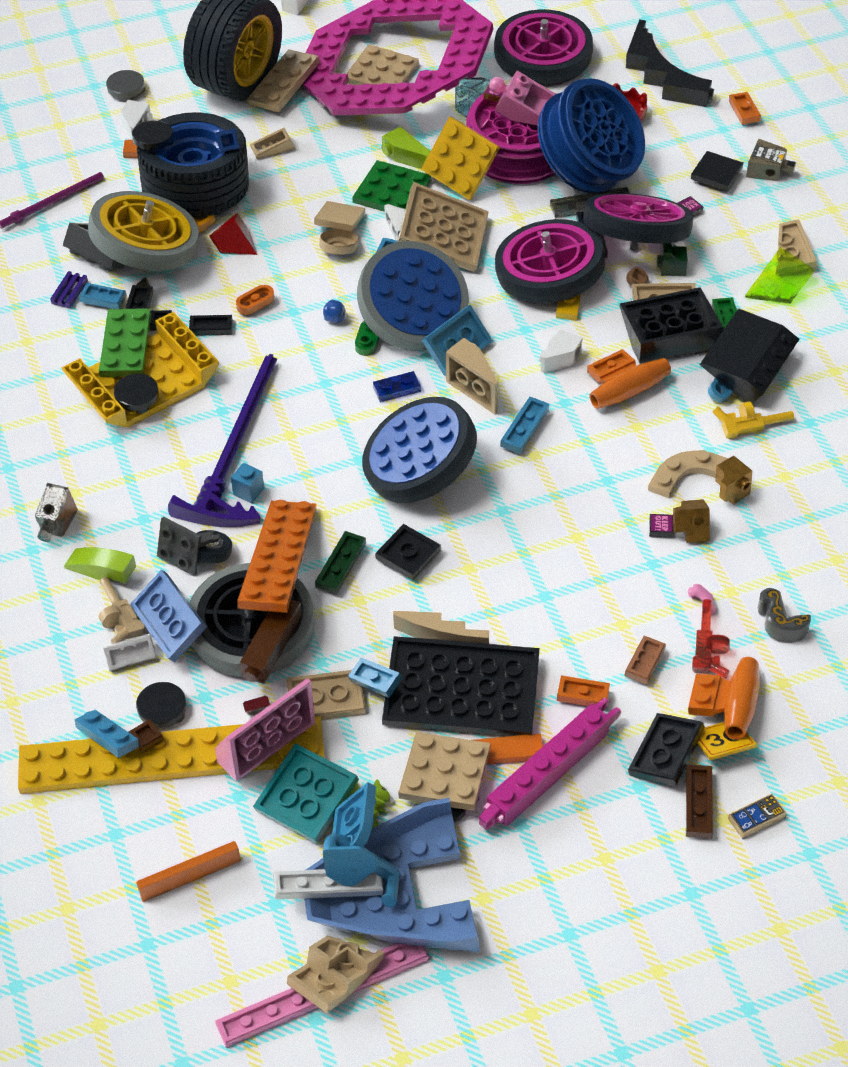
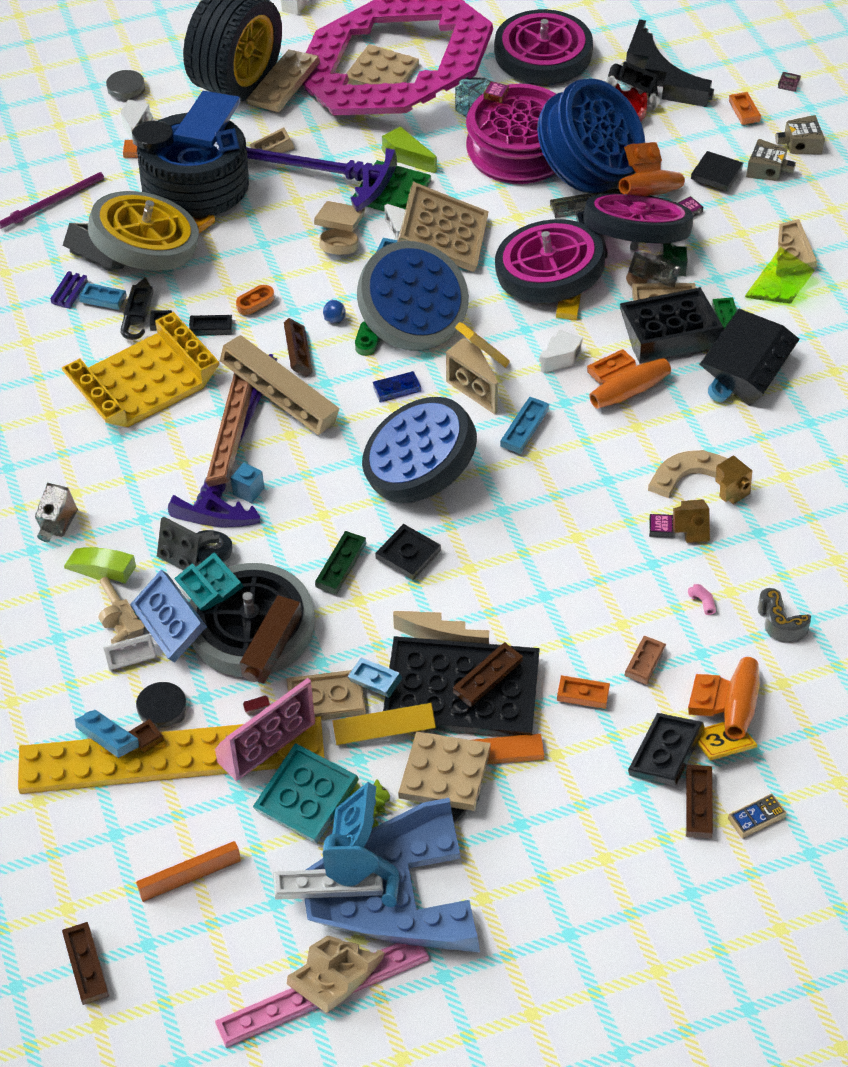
bright green plate [99,309,151,377] -> none
black tile [114,374,159,414] -> none
red slope [209,213,258,255] -> none
orange plate [238,499,317,613] -> none
yellow plate [421,116,500,200] -> none
dark azure plate [422,305,493,376] -> none
dark pink hinge [478,698,622,830] -> none
bright pink slope [489,71,555,125] -> none
clear red piece [692,599,730,679] -> none
yellow piece [712,401,794,439] -> none
none -> reddish brown plate [62,921,109,1005]
none -> blue tile [173,91,240,148]
none -> teal slope [174,552,244,611]
none -> nougat tile [205,373,253,487]
none -> tan brick [219,335,340,435]
none -> dark purple piece [247,148,397,212]
none -> reddish brown plate [283,318,313,377]
none -> yellow tile [332,703,436,745]
none -> reddish brown plate [453,642,523,707]
none -> yellow tile [455,322,510,368]
none -> black torso [605,61,661,110]
none -> orange plate [619,142,685,196]
none -> clear smoke brick [628,252,681,287]
none -> dark tan torso [775,115,825,155]
none -> clear smoke tile [777,72,801,92]

